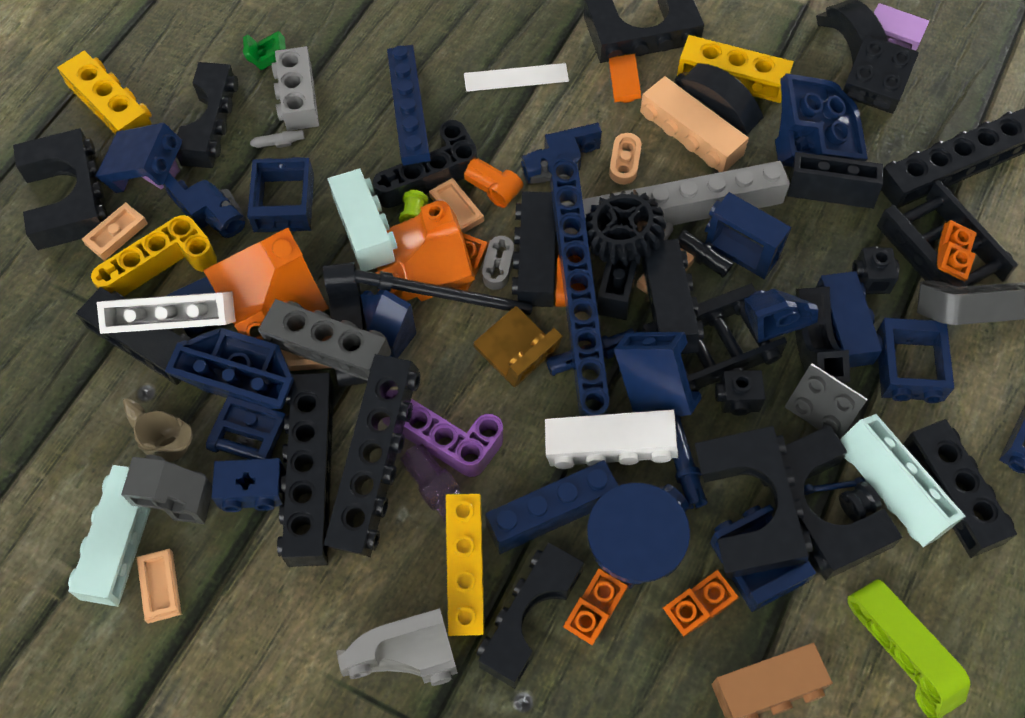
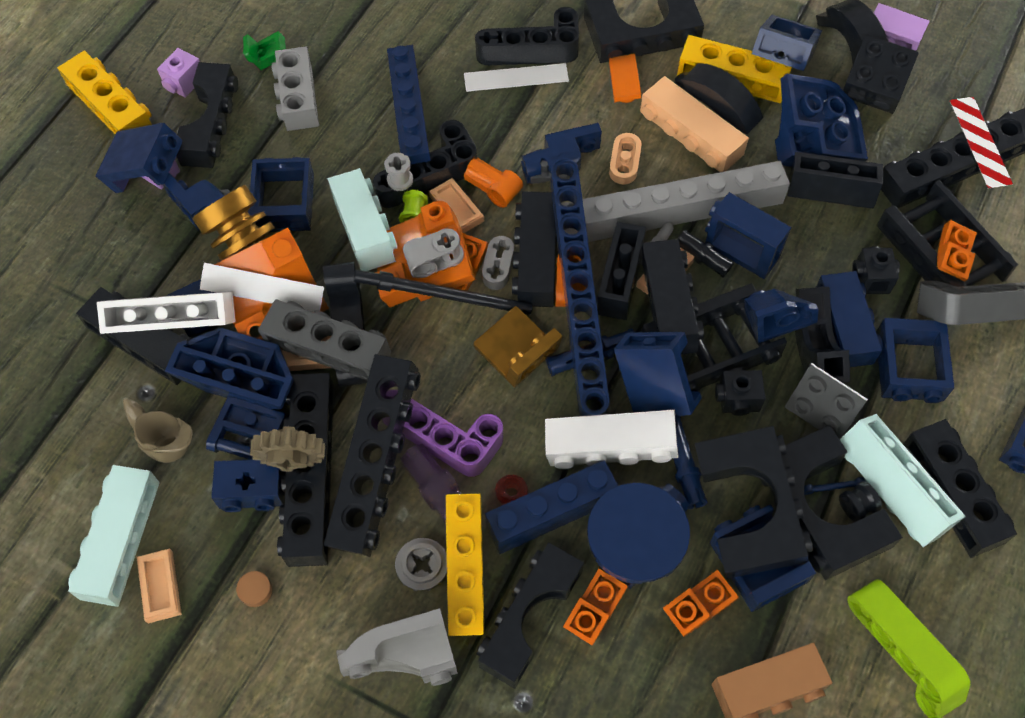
black arch [13,128,108,250] -> none
light nougat plate [82,202,148,261] -> none
yellow beam [91,215,217,297] -> none
dark grey brick [121,455,212,524] -> none
light grey piece [250,130,305,148] -> none
dark blue slope [361,290,417,358] -> none
black gear [585,189,666,267] -> none
none -> lavender brick [157,48,200,98]
none -> pearl gold wheel [192,185,275,261]
none -> white sticker [200,263,324,312]
none -> medium nougat tile [236,571,272,607]
none -> dark tan gear [250,426,325,472]
none -> light grey bush [384,153,413,191]
none -> light grey gear [395,538,447,591]
none -> light grey piece [403,228,464,278]
none -> black beam [475,7,579,66]
none -> clear red plate [495,475,528,505]
none -> dark blue window [751,14,822,71]
none -> sticker [950,97,1013,188]

